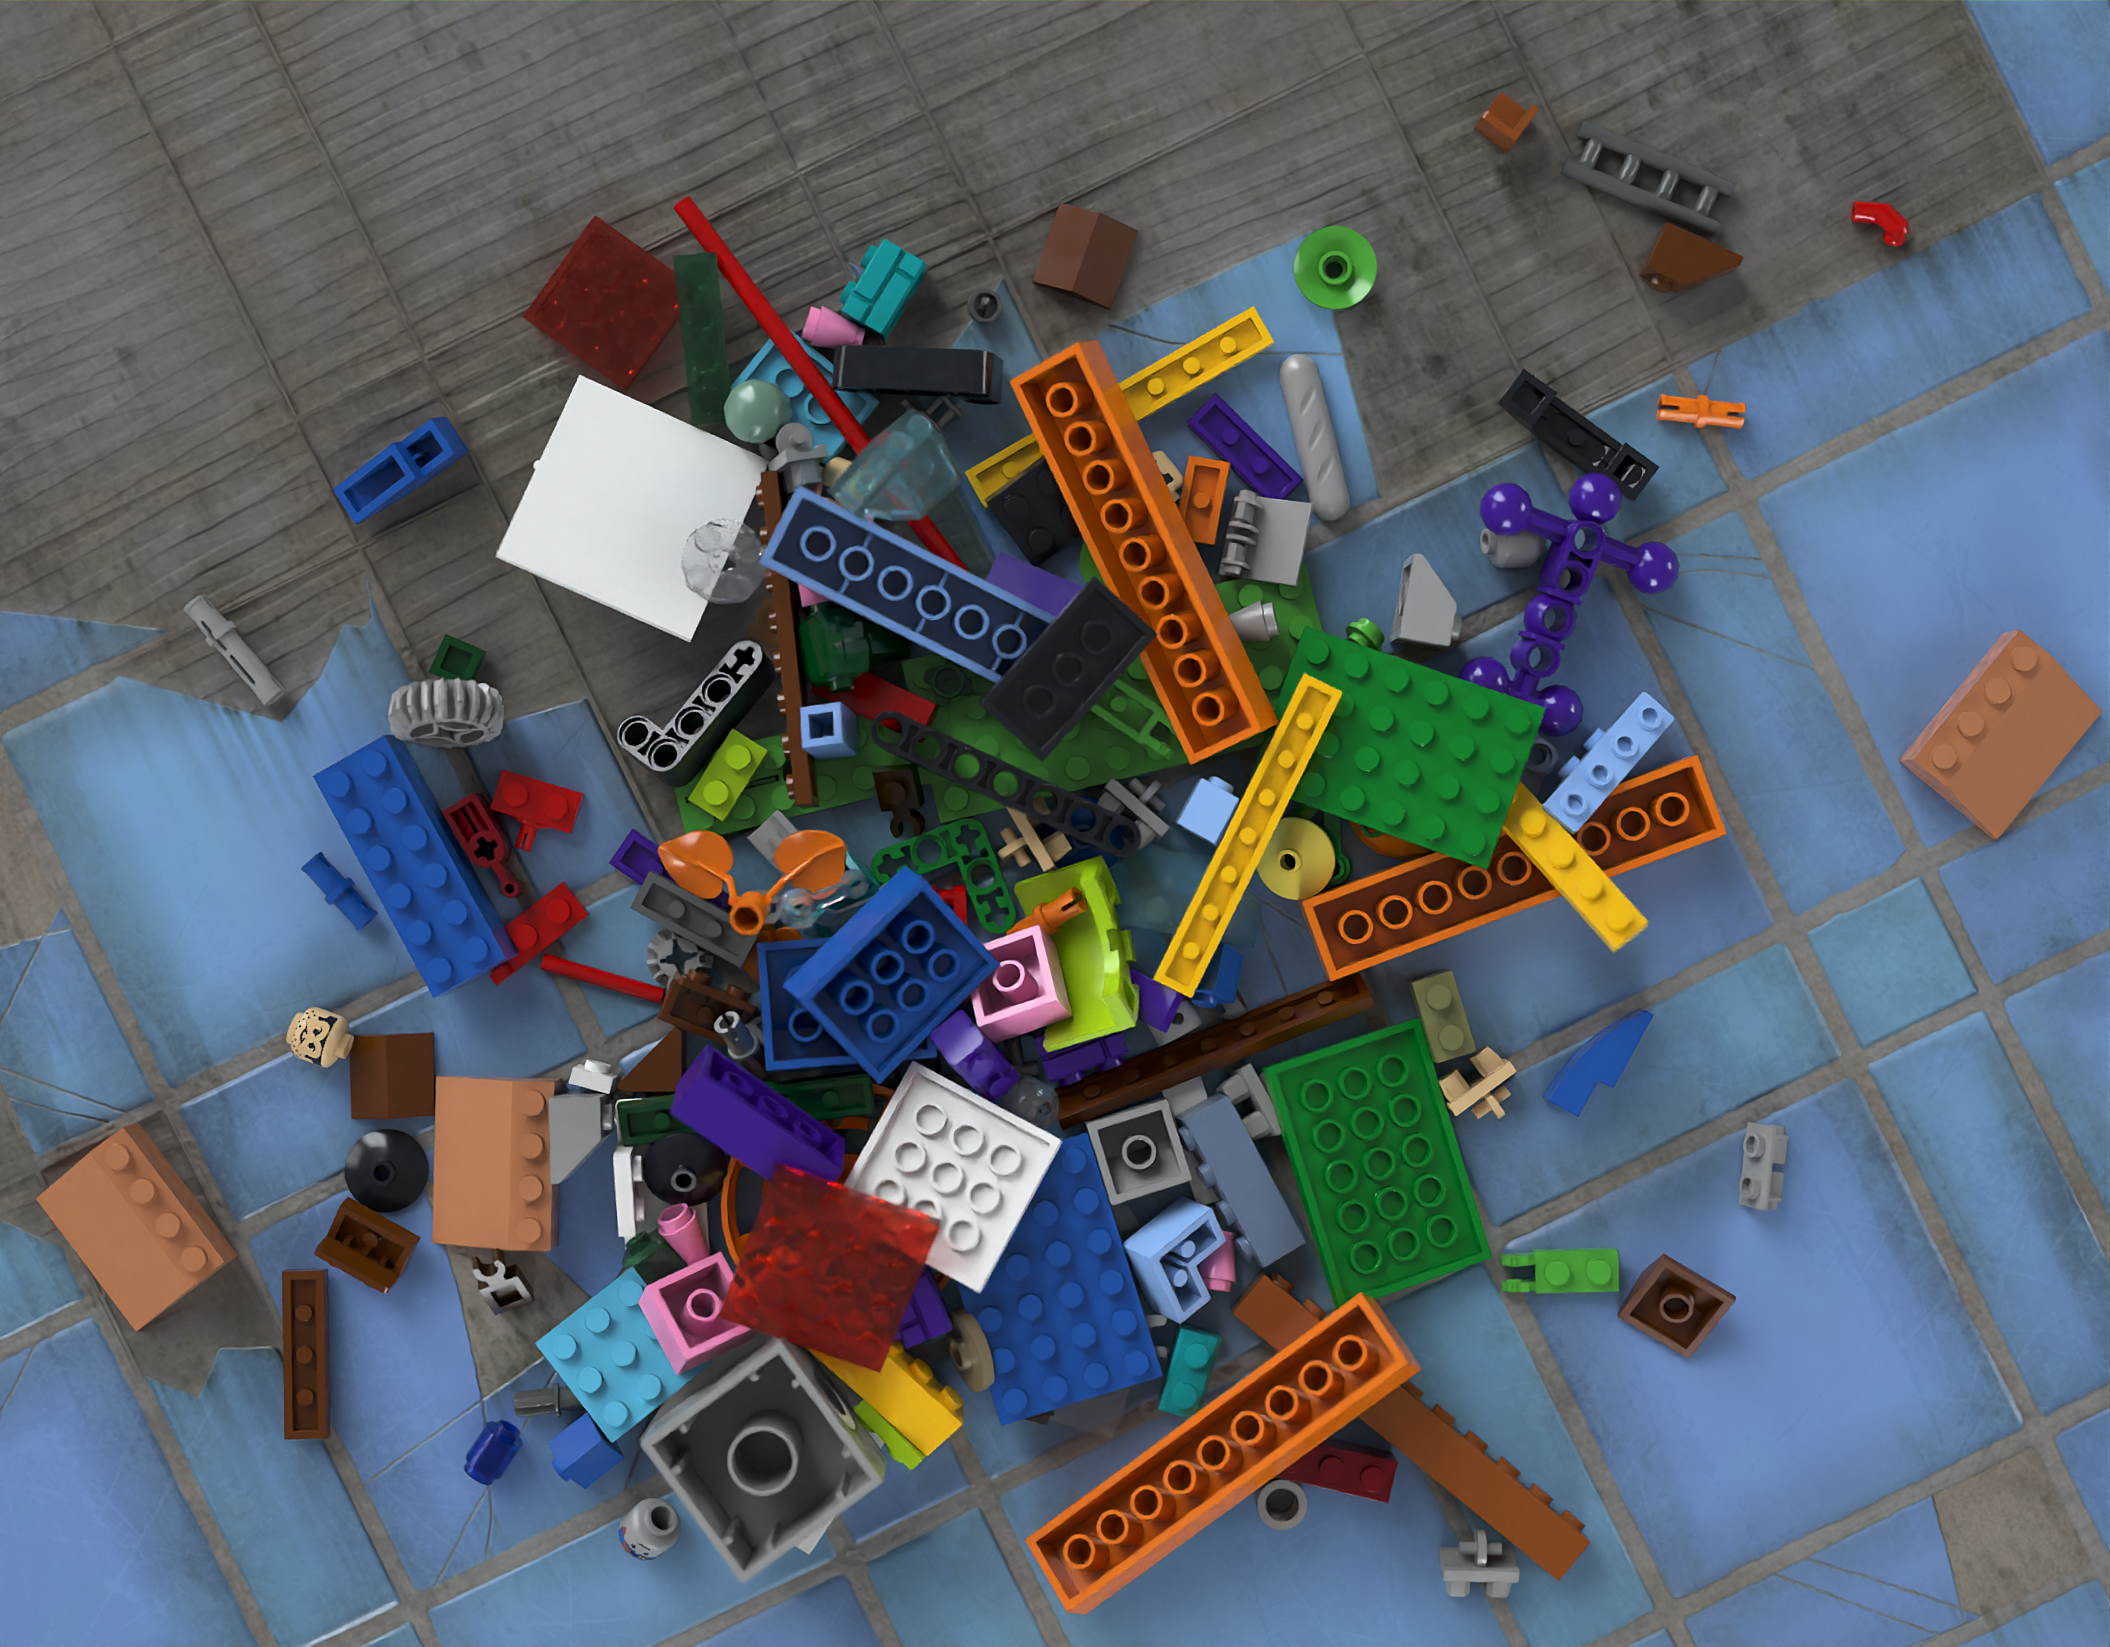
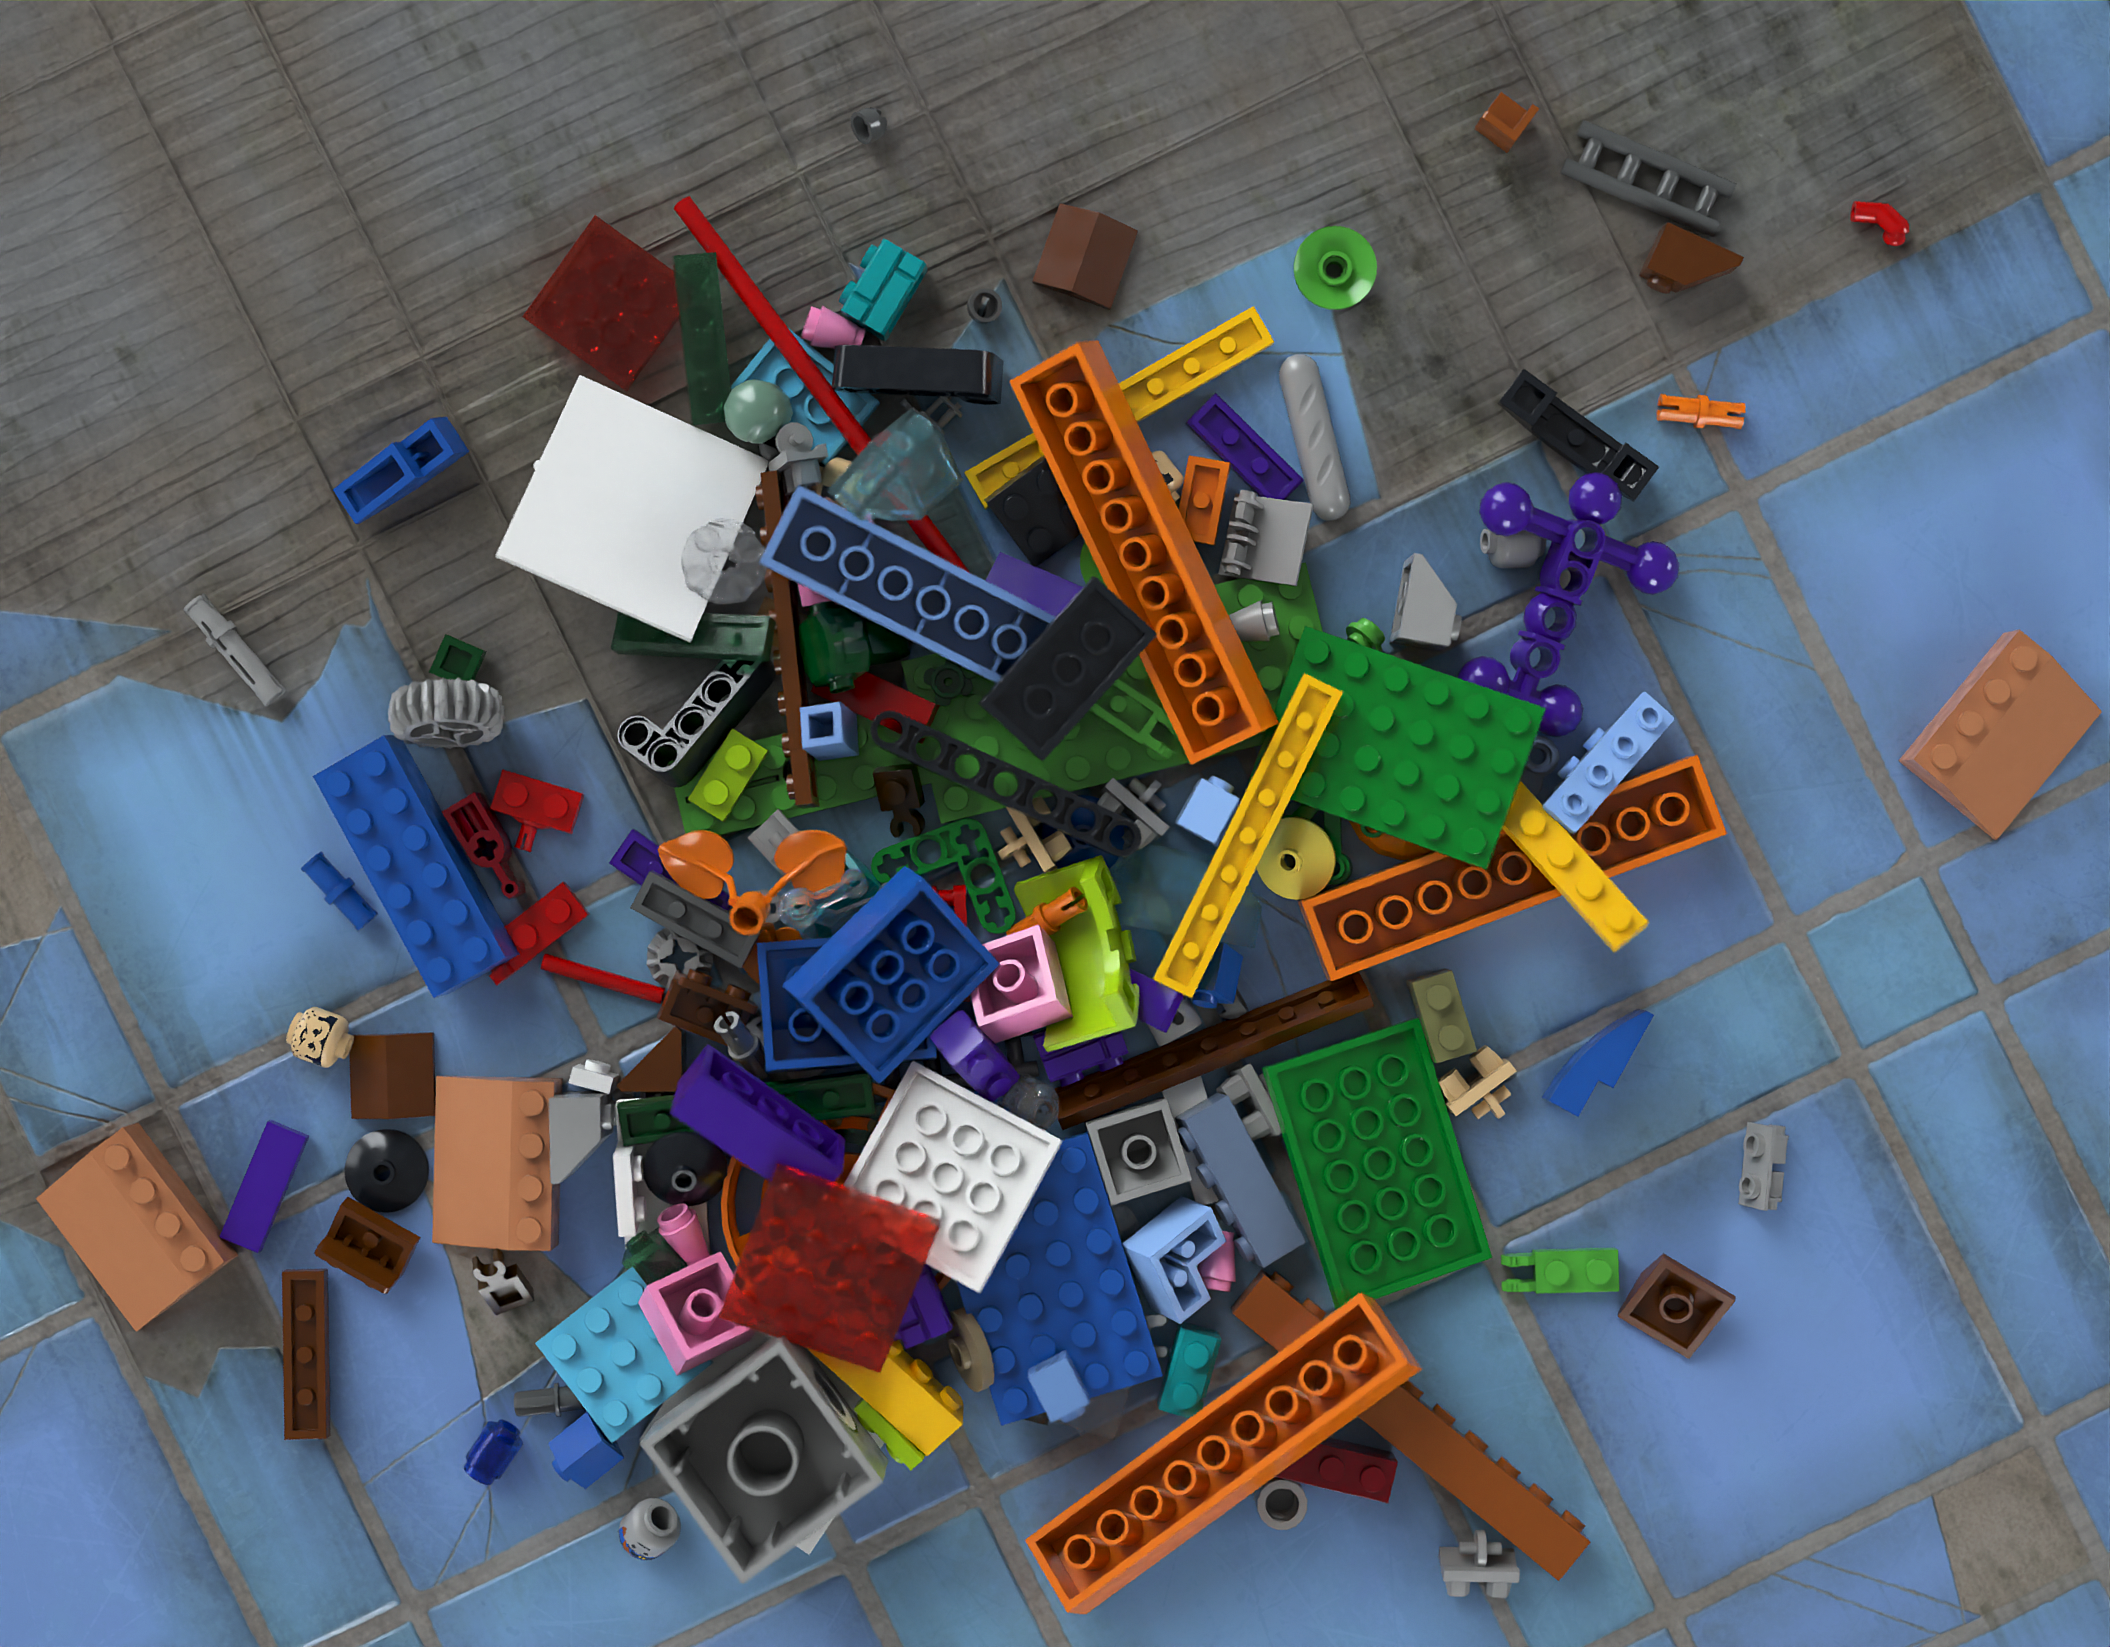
none -> dark purple tile [219,1120,309,1253]
none -> clear green plate [611,611,776,662]
none -> dark grey hinge [851,107,887,144]
none -> medium blue brick [1028,1350,1090,1423]

